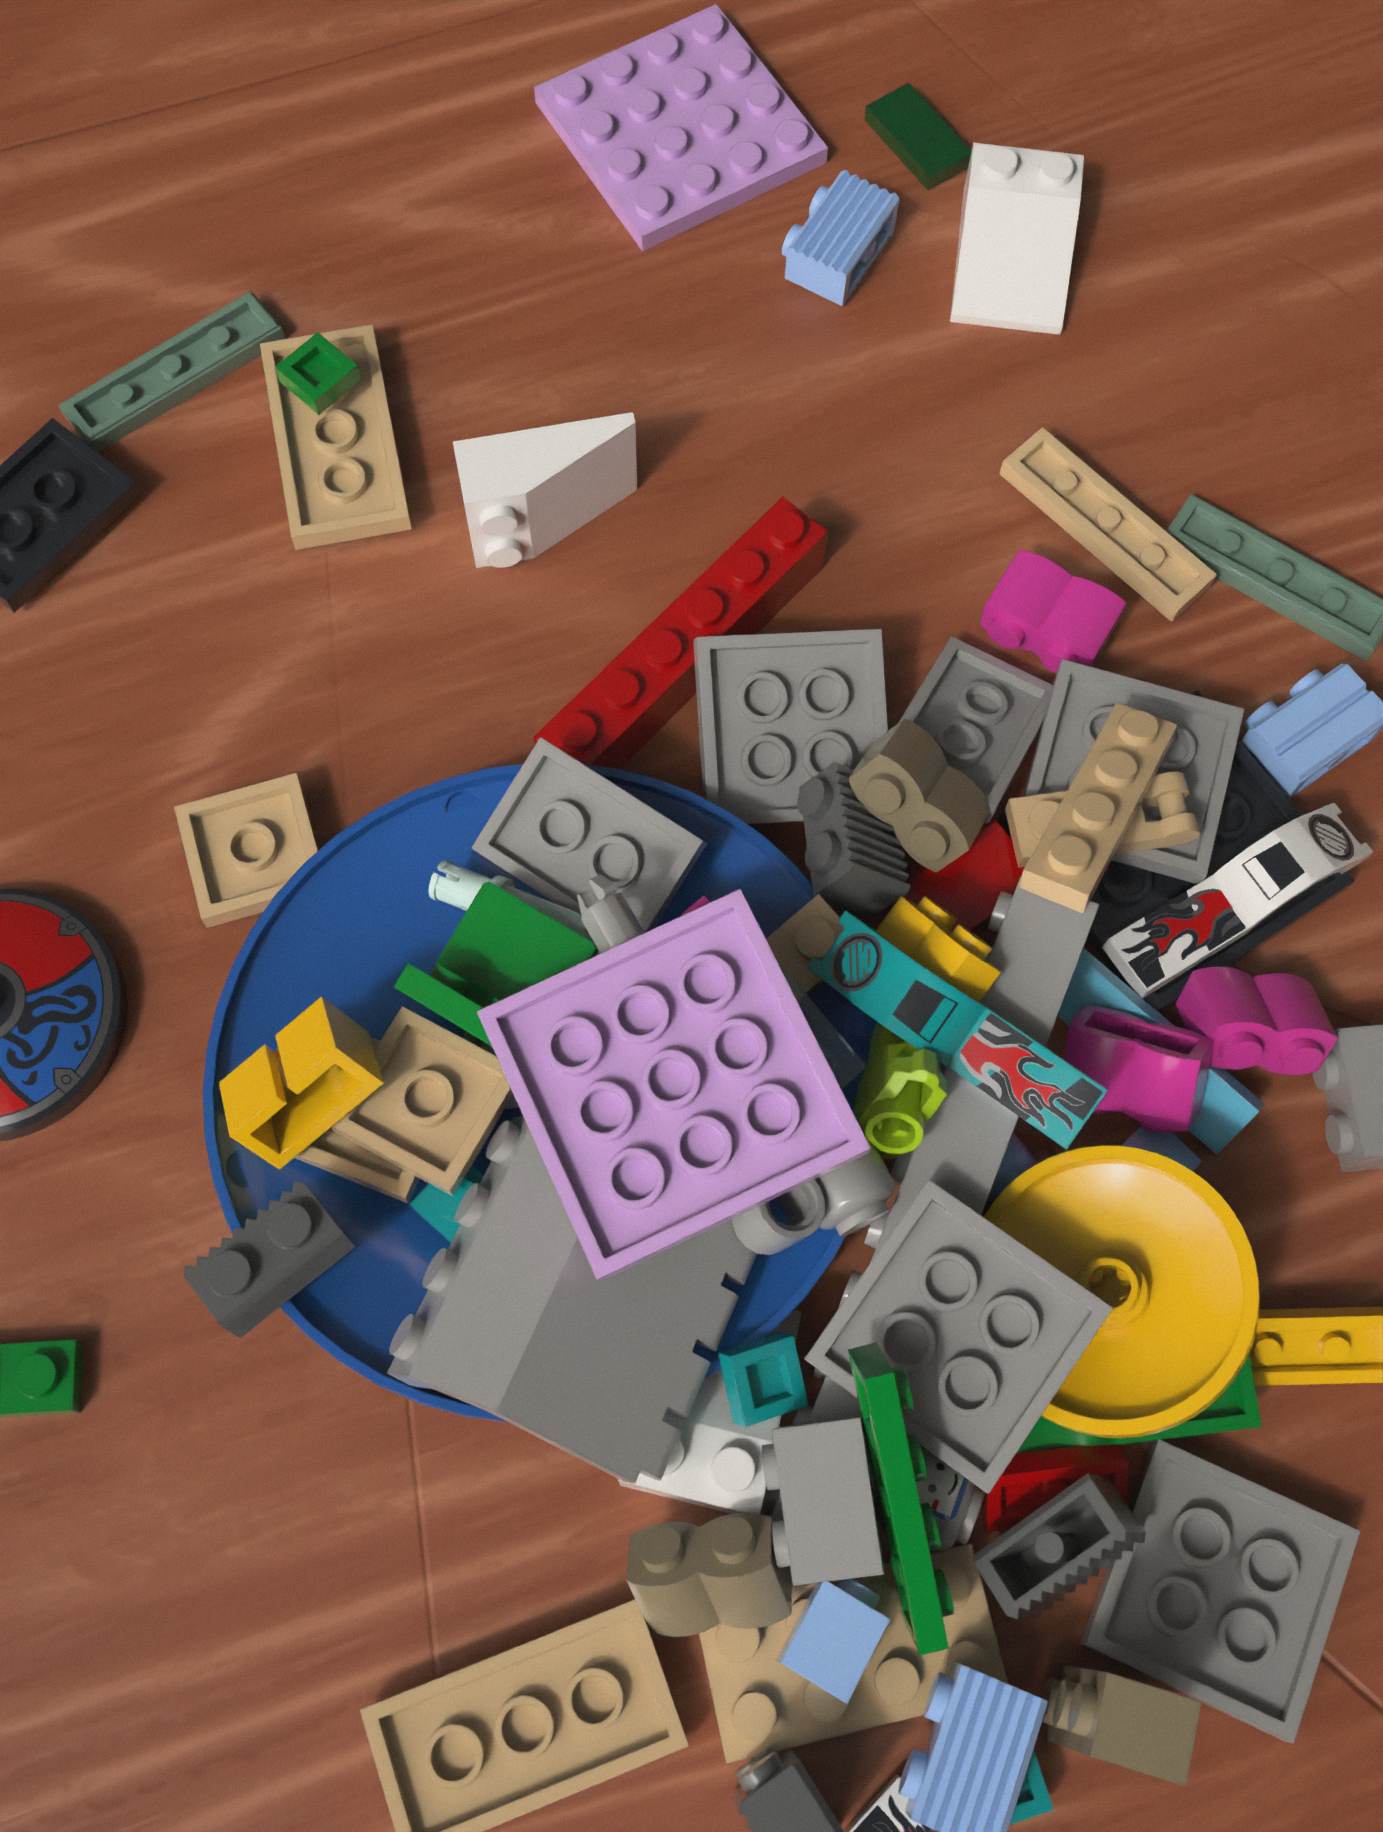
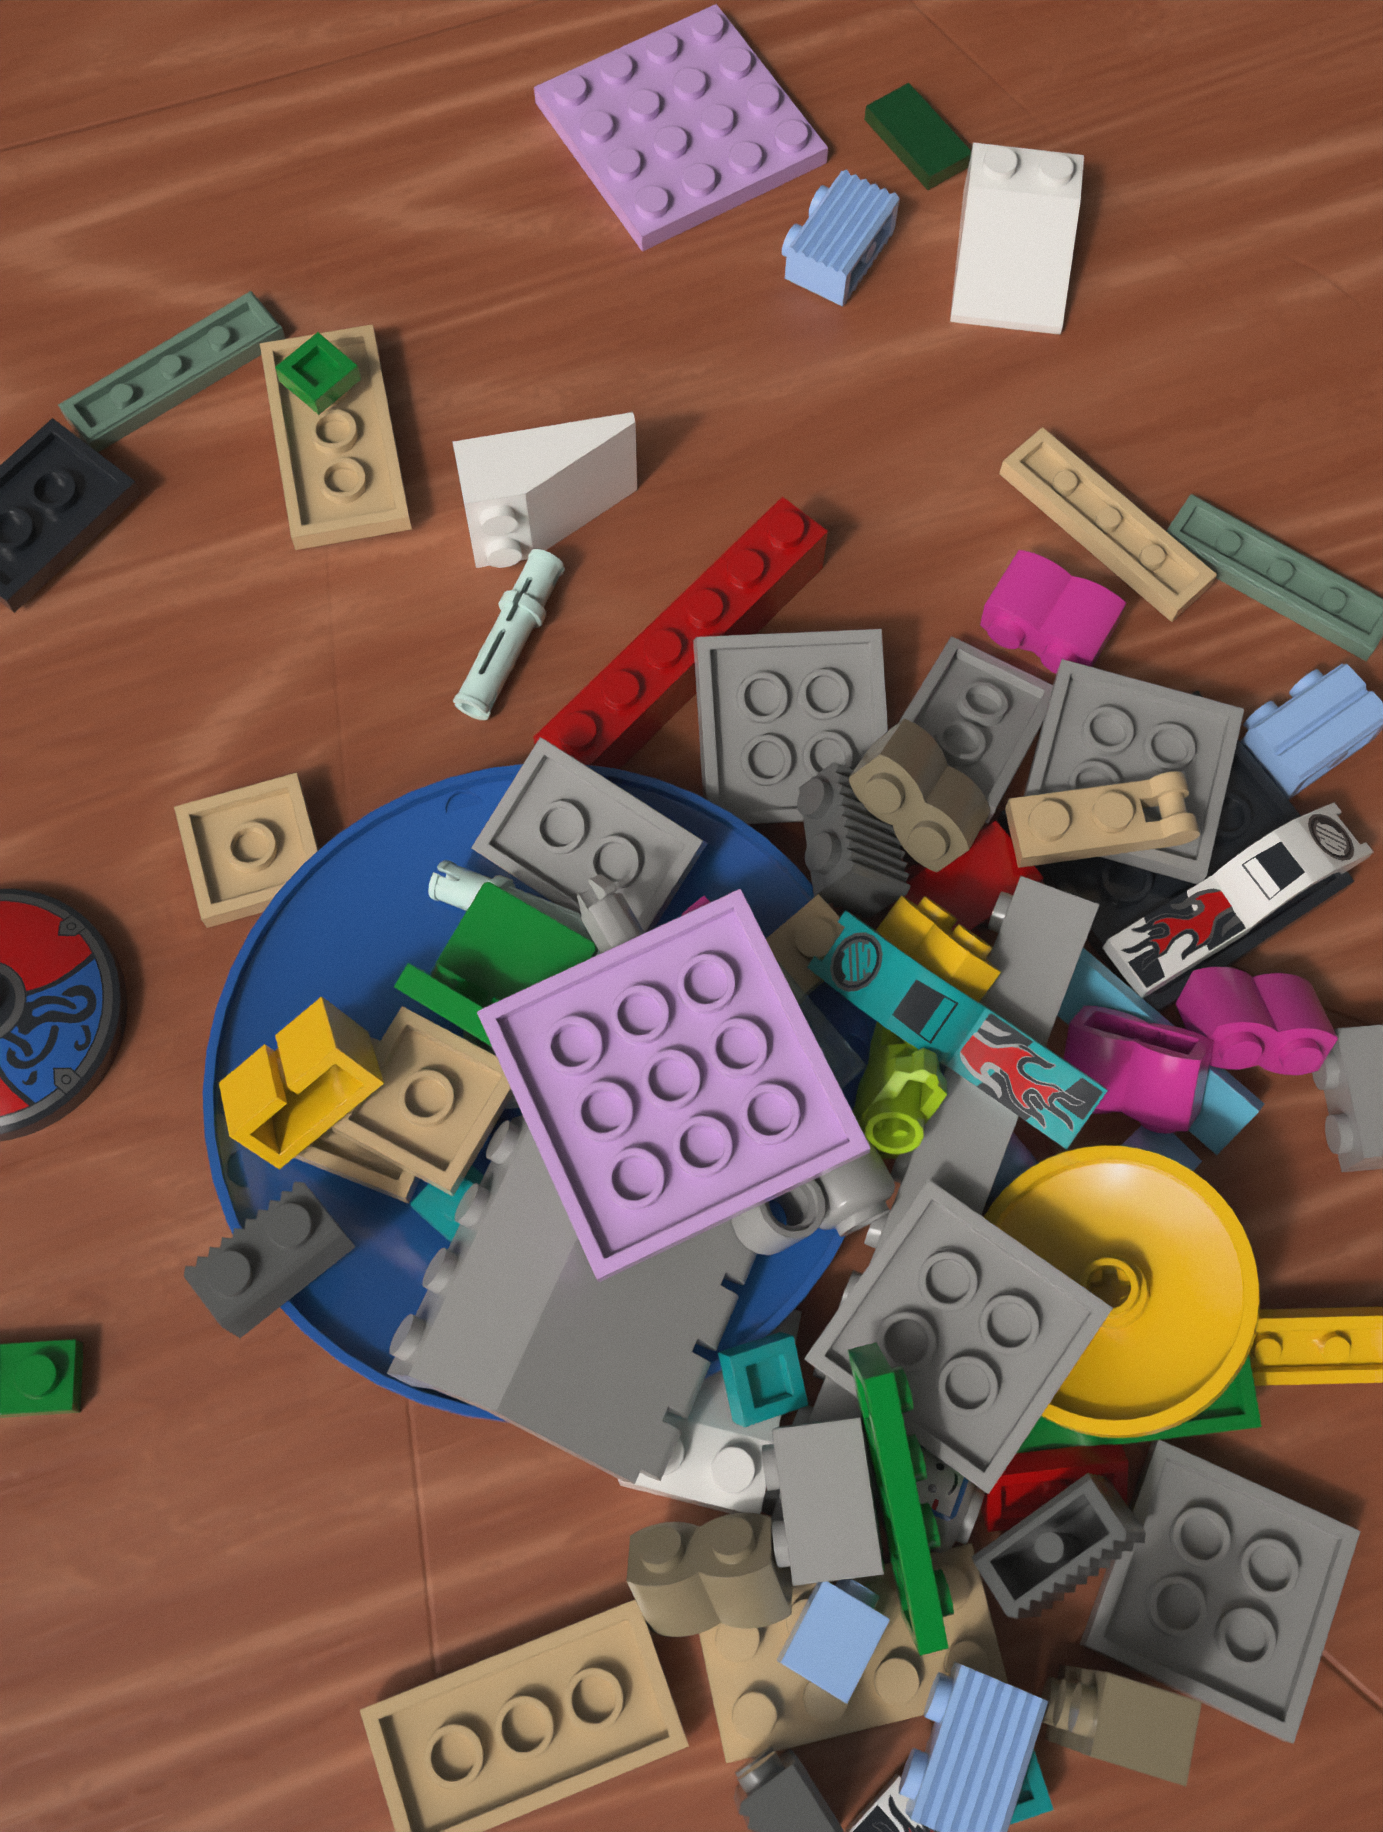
tan plate [1019,702,1178,913] -> none
none -> light aqua pin [453,549,565,720]

